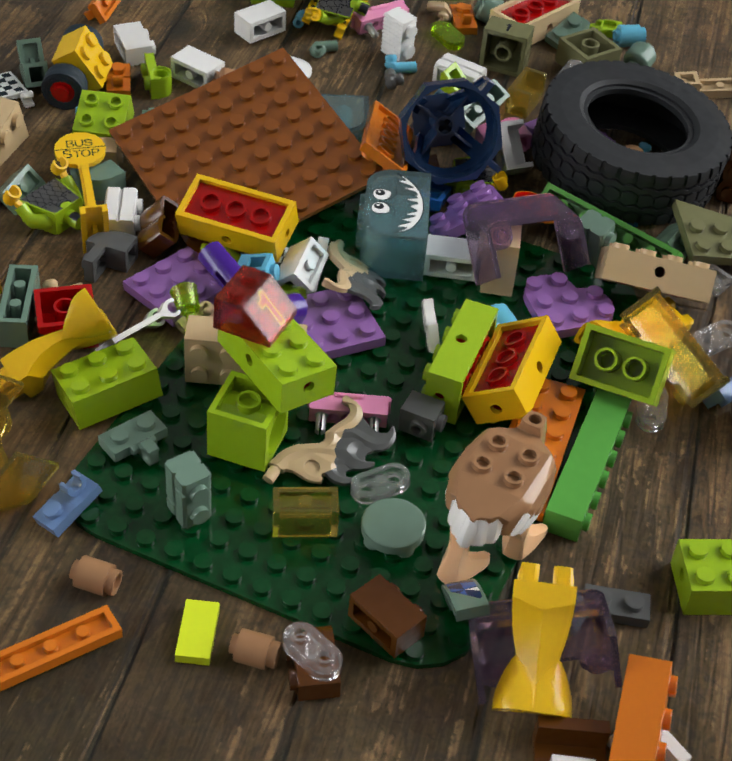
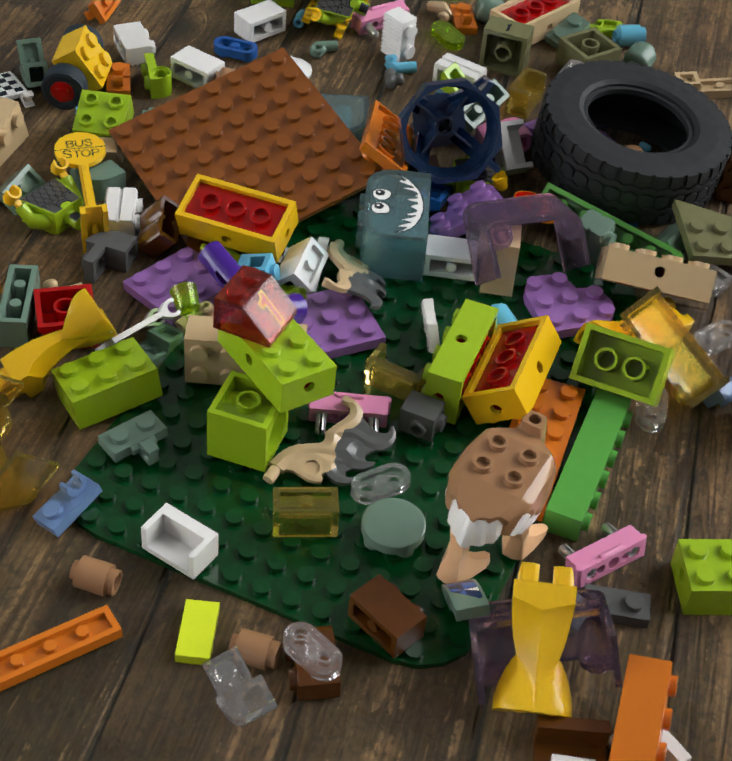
sand green brick [165,451,211,528] -> none
none -> sand green slope [139,322,185,367]
none -> white panel [141,503,218,580]
none -> clear brick [202,646,278,727]
none -> blue plate [214,36,258,62]
none -> clear yellow panel [363,342,432,401]
none -> bright pink piece [558,522,647,588]

